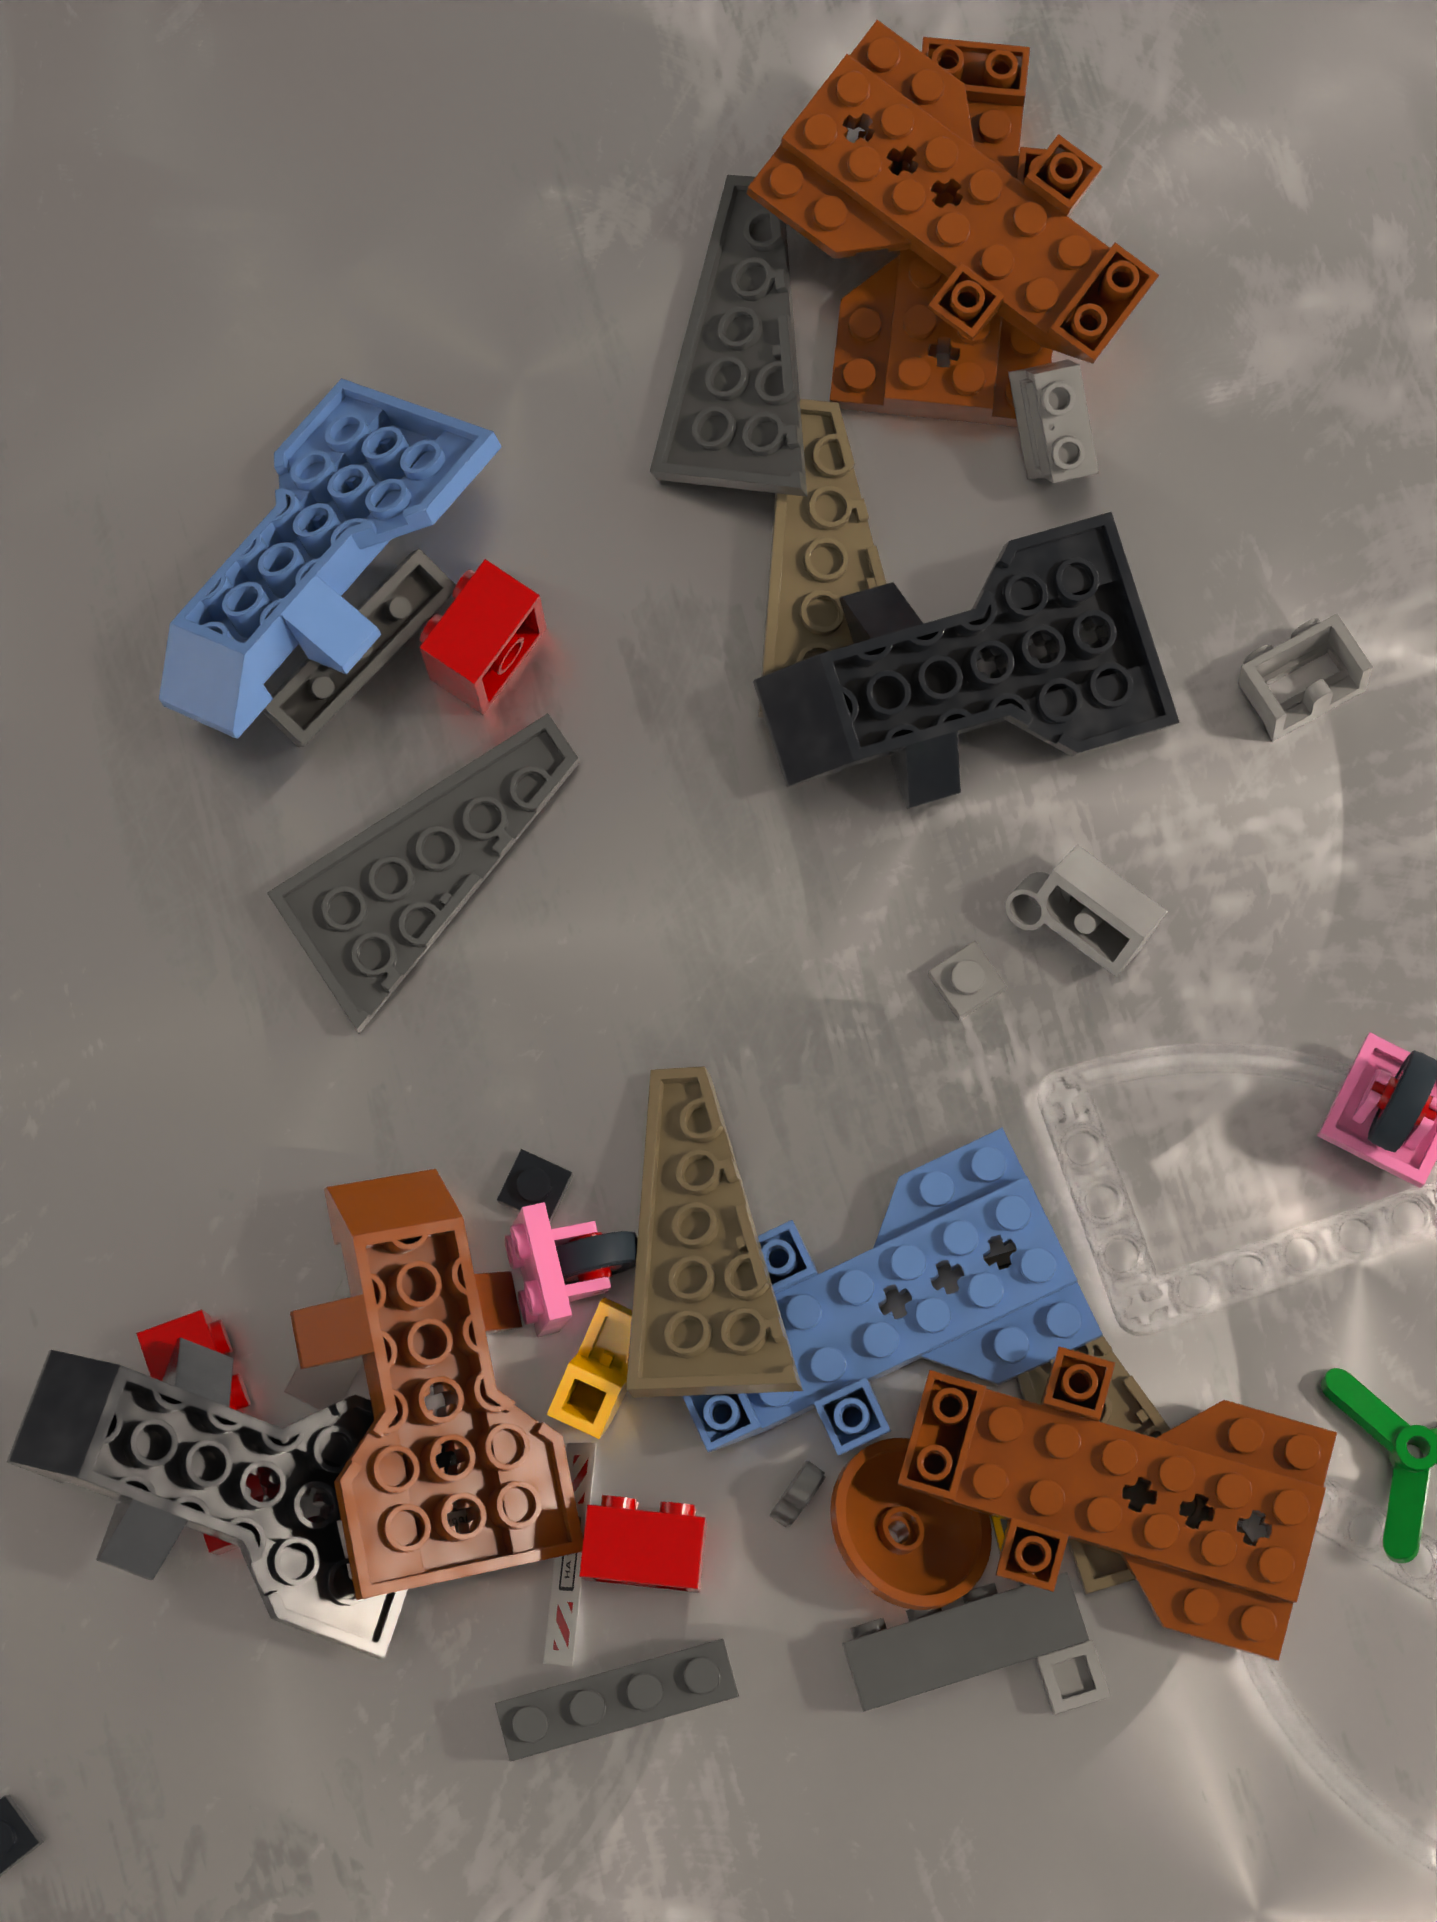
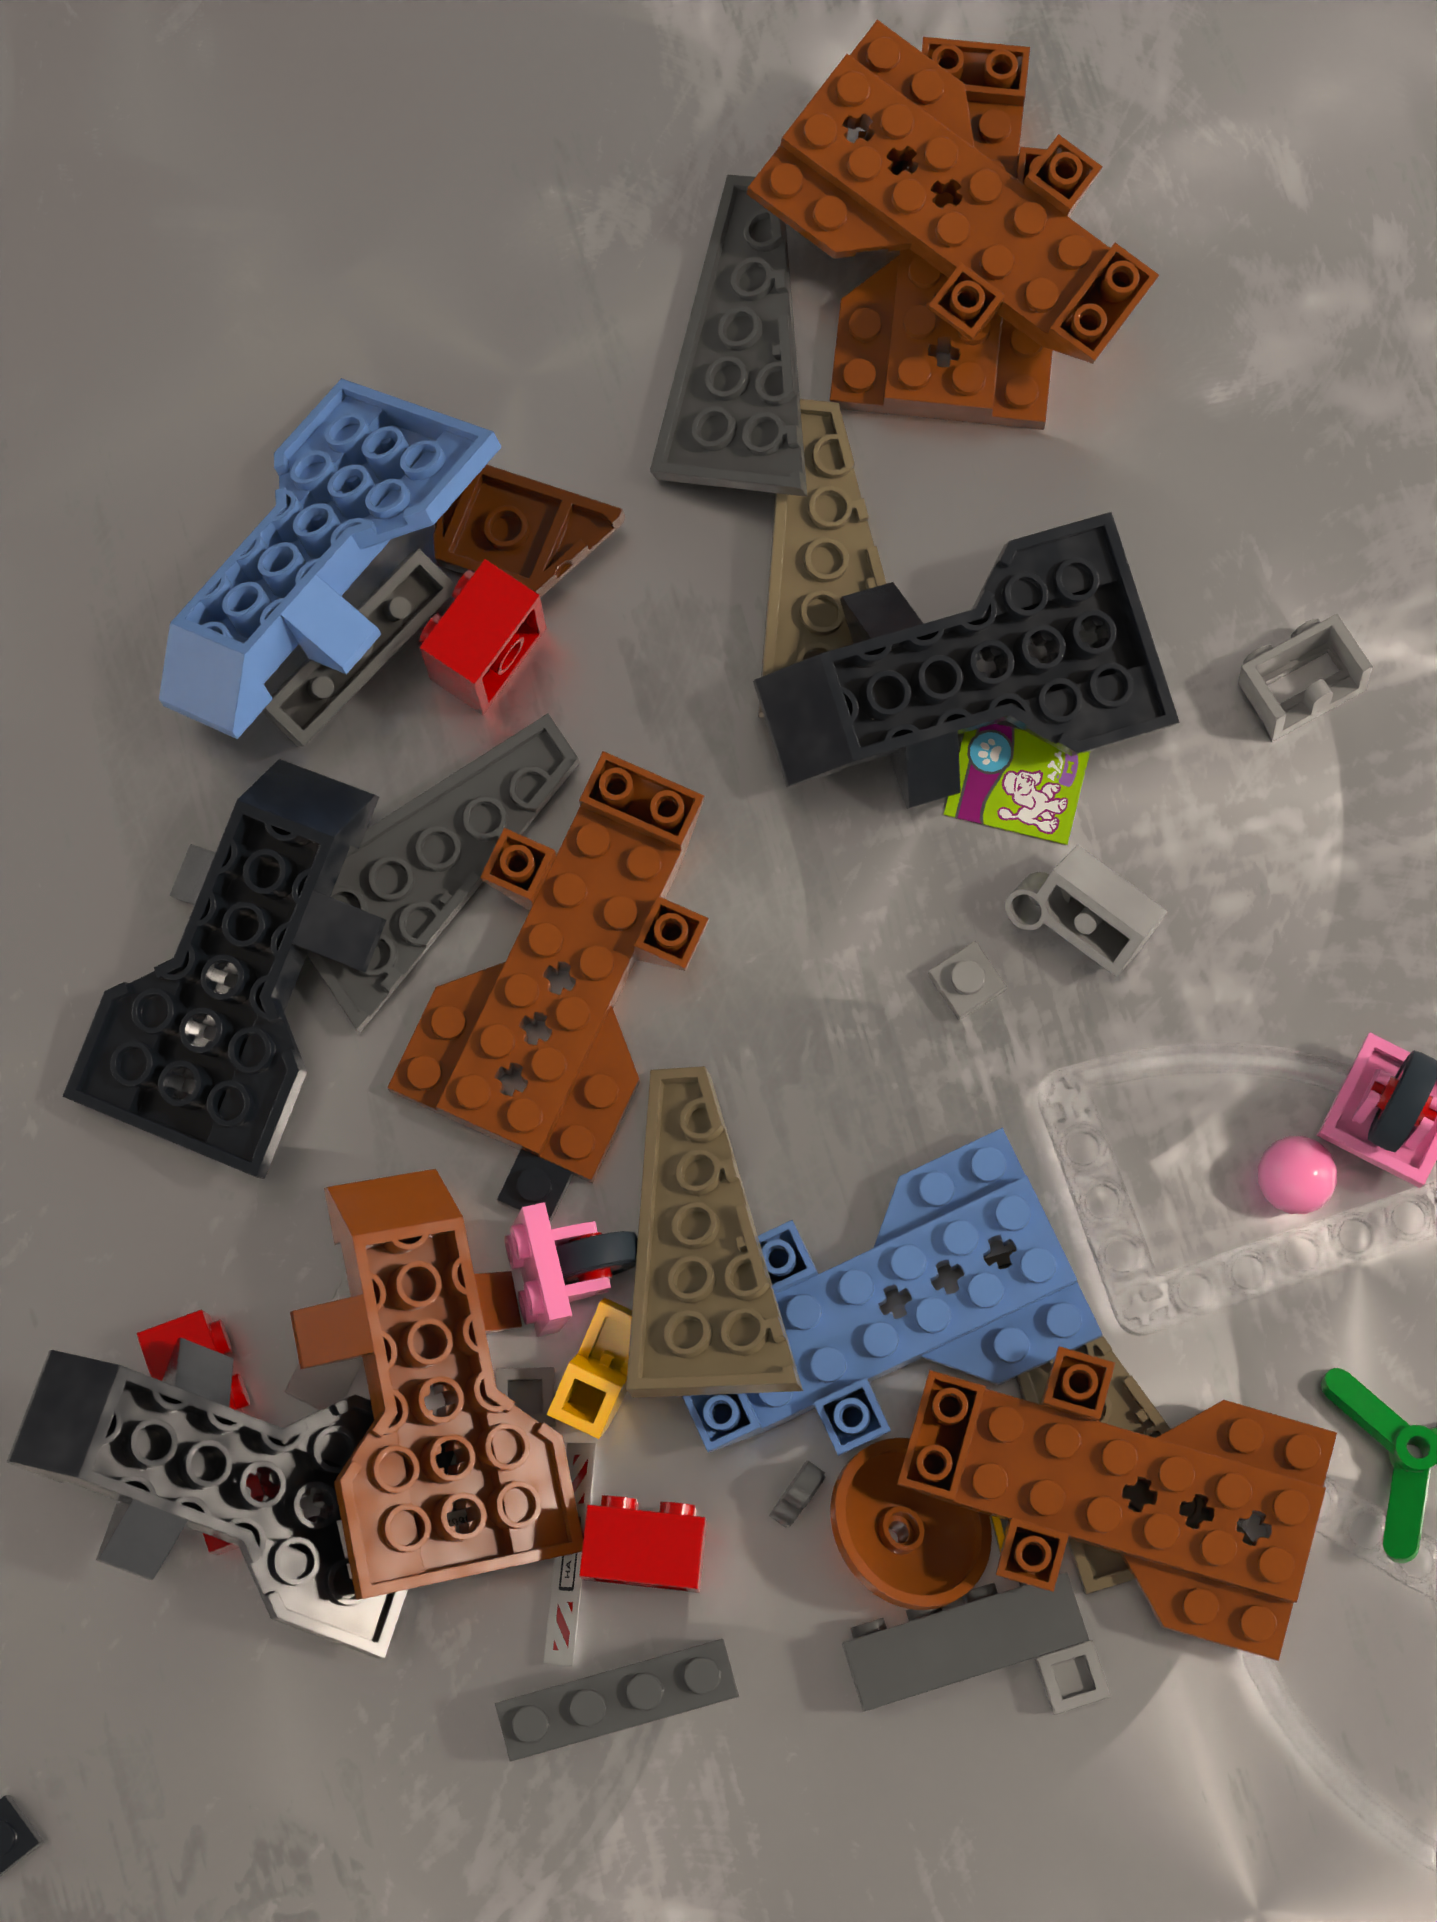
light grey window [1008,359,1099,483] -> none
none -> black piece [62,759,387,1179]
none -> dark orange piece [387,751,709,1184]
none -> reddish brown wing [433,464,625,598]
none -> light grey plate [496,1367,556,1427]
none -> sticker [944,723,1090,845]
none -> bright pink piece [1258,1136,1337,1214]

